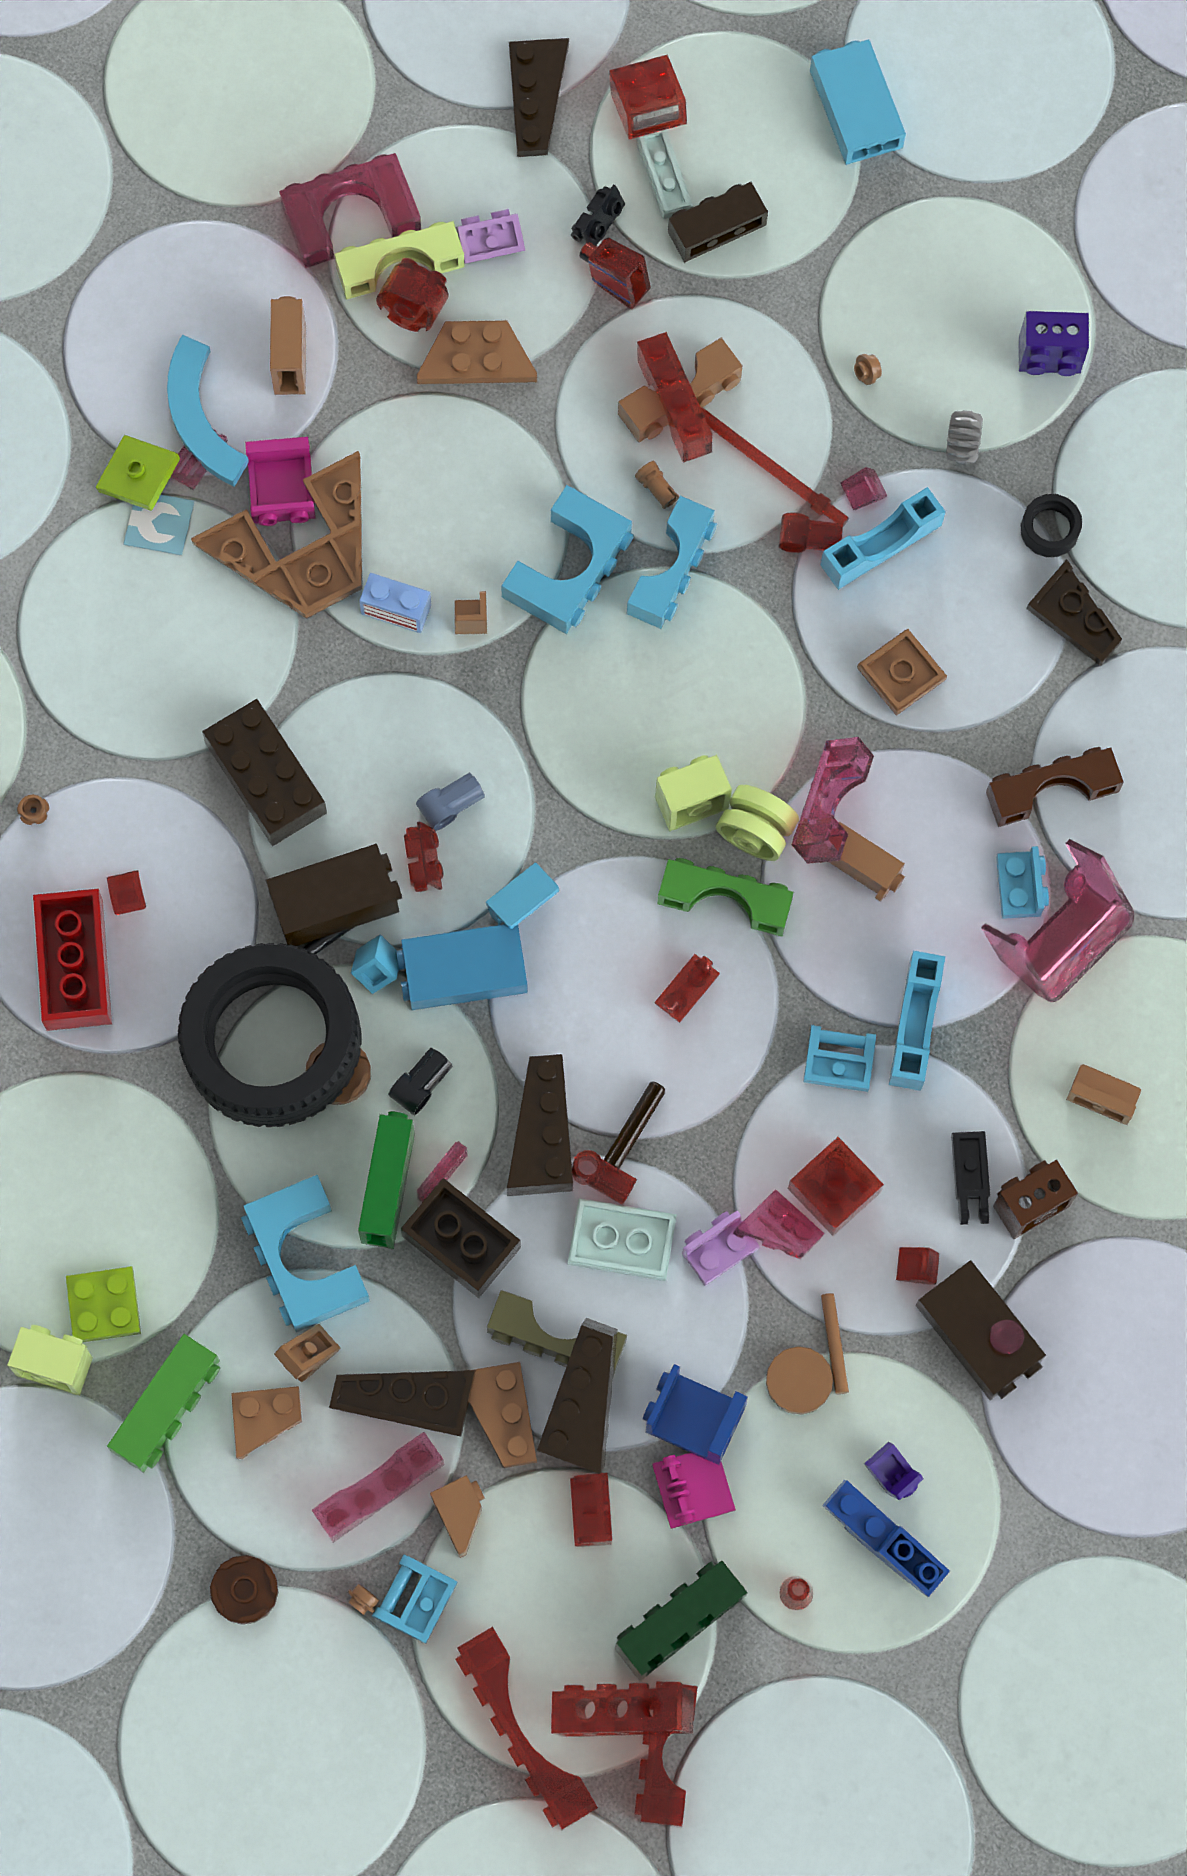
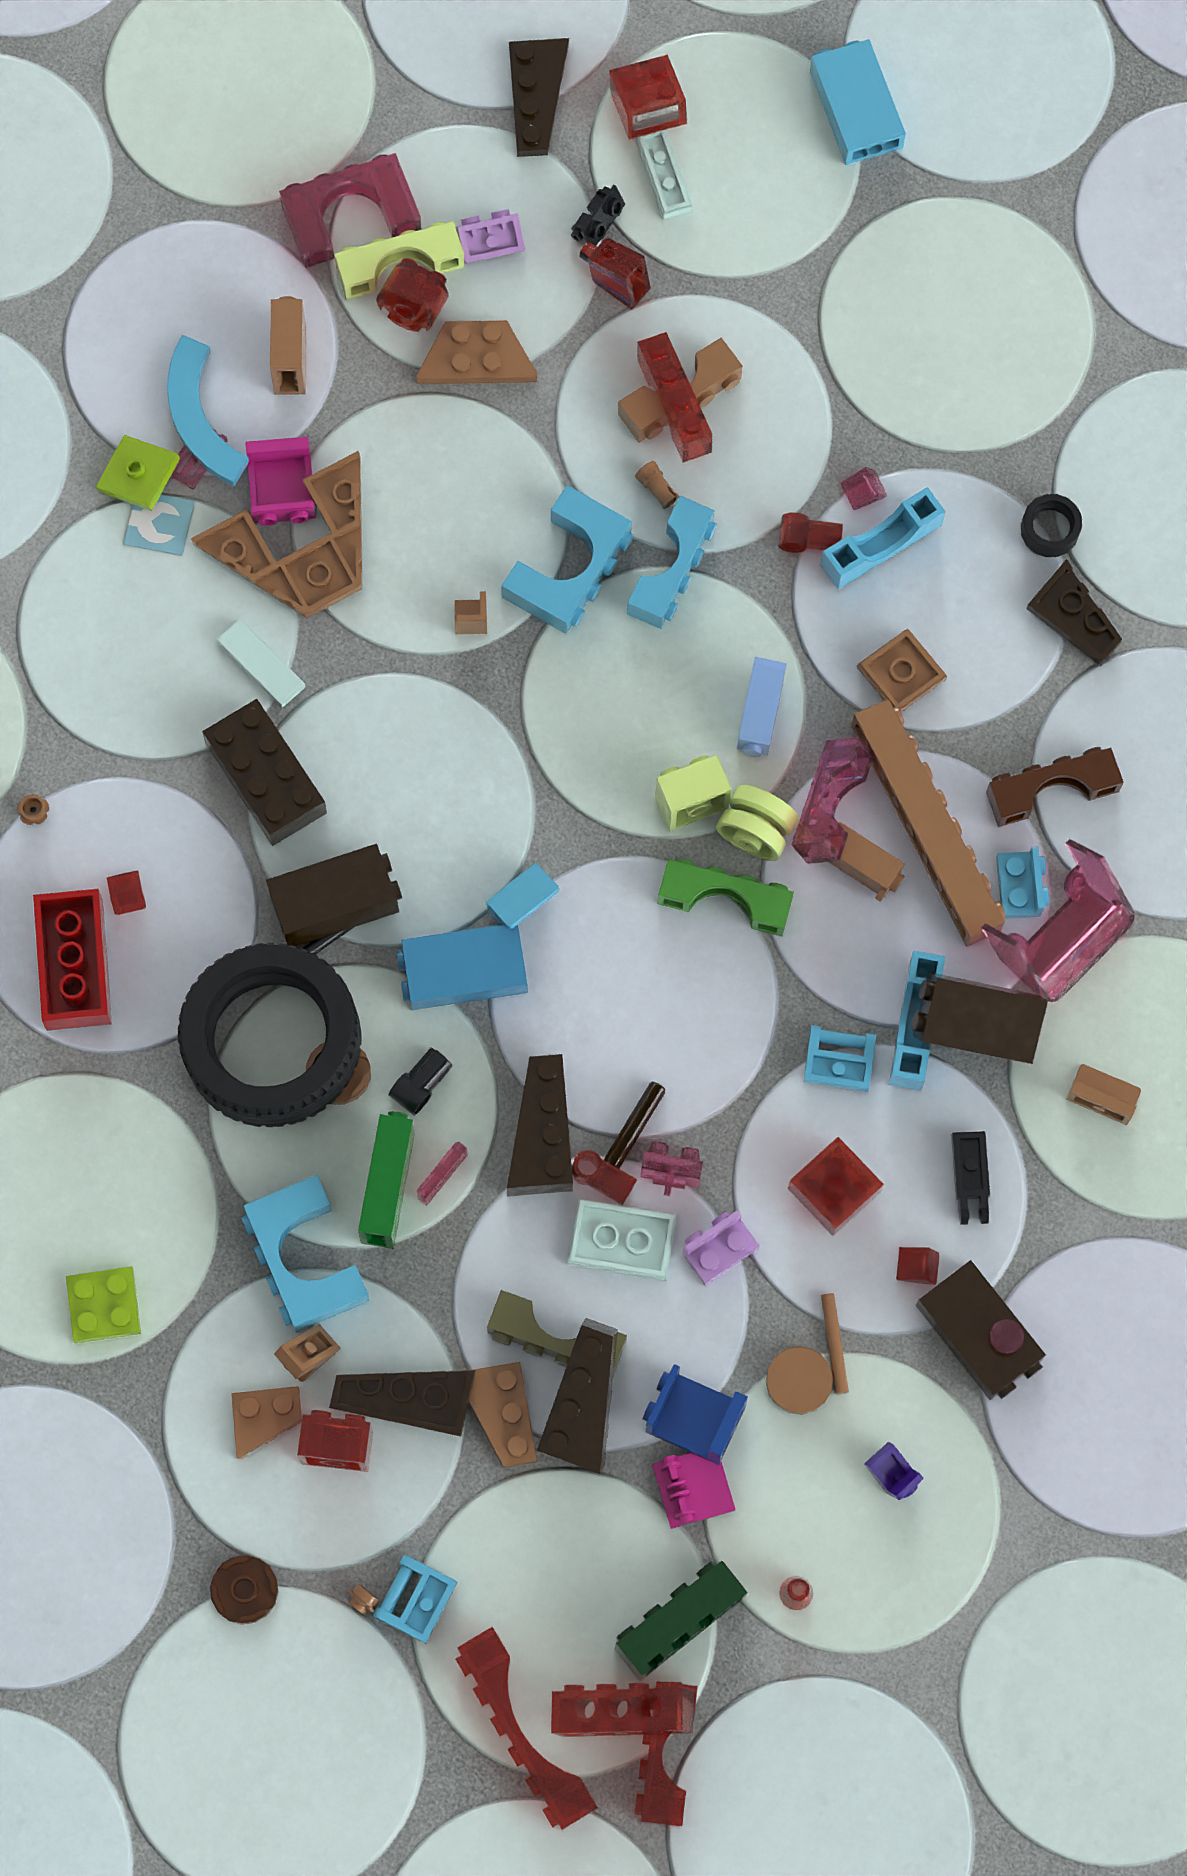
yellowish green brick [7,1325,93,1396] -> none
bright green brick [107,1334,220,1473] -> none
clear pink arch [312,1432,444,1543] -> none
medium azure panel [351,934,399,994] -> none
light blue brick [360,573,431,633] -> none
dark brown brick [401,1178,521,1298] -> none
clear red hinge [404,821,444,892] -> none
sand blue piece [416,772,485,831] -> none
medium nougat slope [430,1475,485,1558] -> none
clear red hinge [570,1473,612,1547] -> none
clear red hinge [654,954,720,1023] -> none
dark brown brick [668,182,768,263] -> none
clear red bar [695,407,849,528] -> none
clear pink wing [733,1189,825,1259] -> none
blue slope [822,1480,950,1597] -> none
medium nougat plate [854,354,882,385] -> none
light grey gear [946,410,983,464] -> none
reddish brown piece [993,1160,1078,1239] -> none
dark purple piece [1019,311,1089,376] -> none
none -> light aqua tile [217,619,305,708]
none -> clear red brick [297,1410,373,1472]
none -> clear pink hips [640,1141,703,1196]
none -> light blue slope [737,657,787,757]
none -> medium nougat brick [851,699,1006,947]
none -> dark brown brick [911,972,1048,1064]

